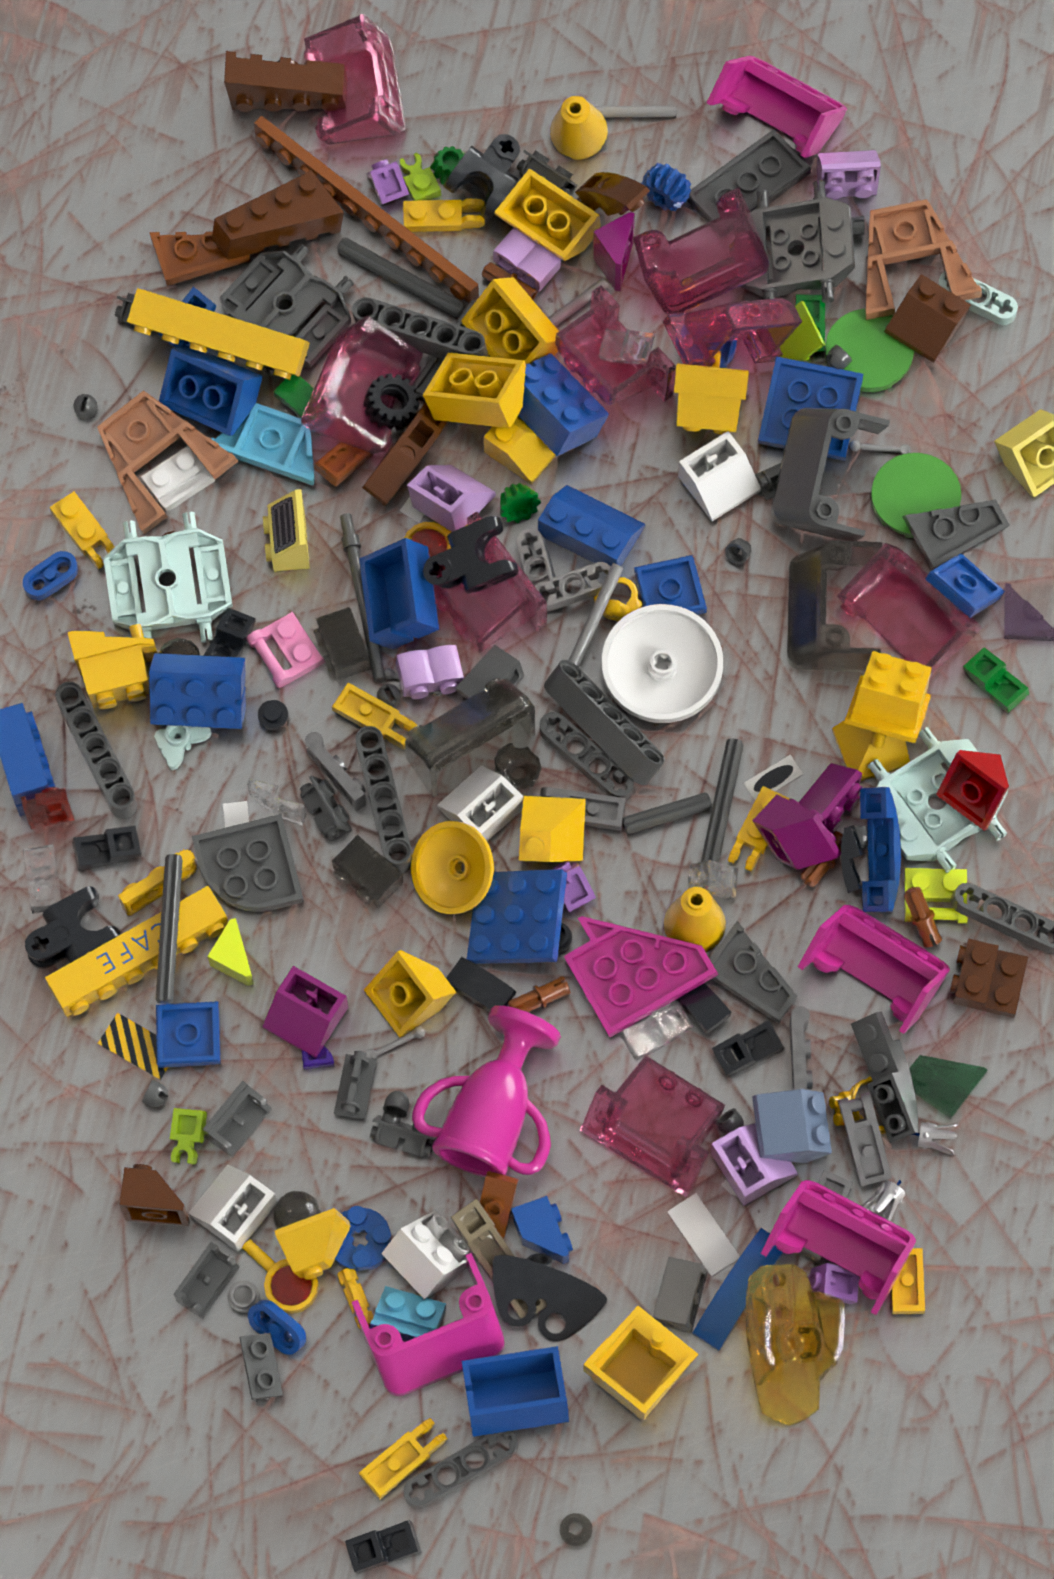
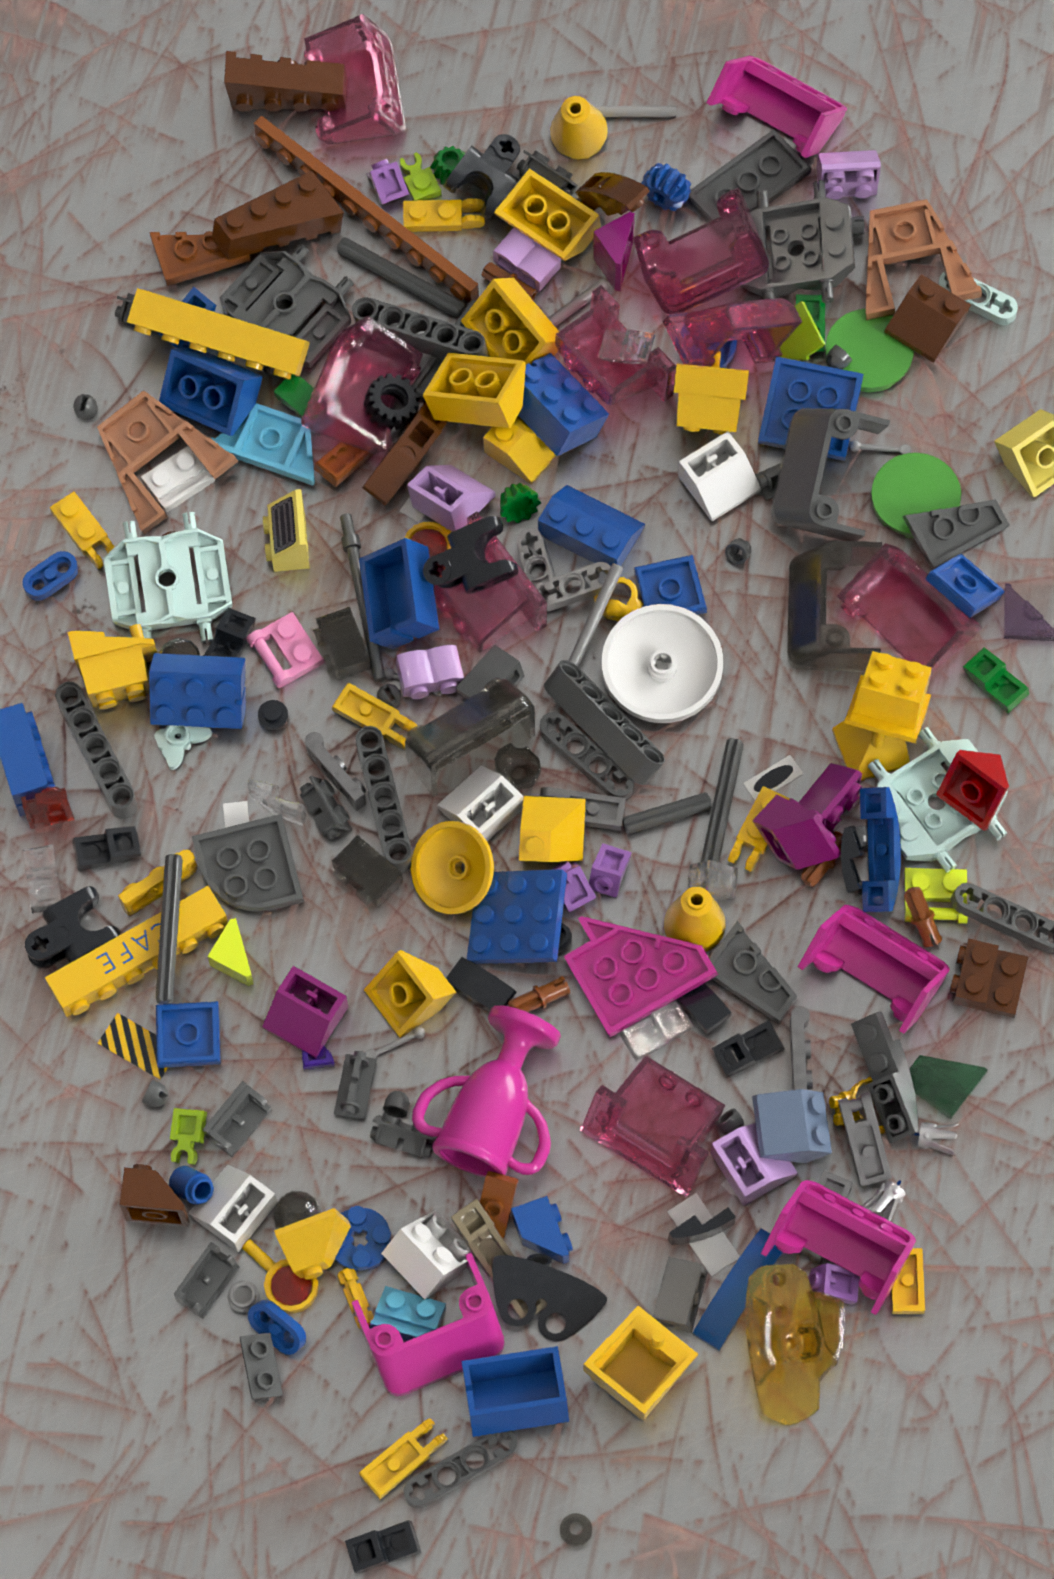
none -> blue brick [169,1166,214,1204]
none -> medium lavender bracket [589,843,632,897]
none -> black slope [668,1207,736,1245]

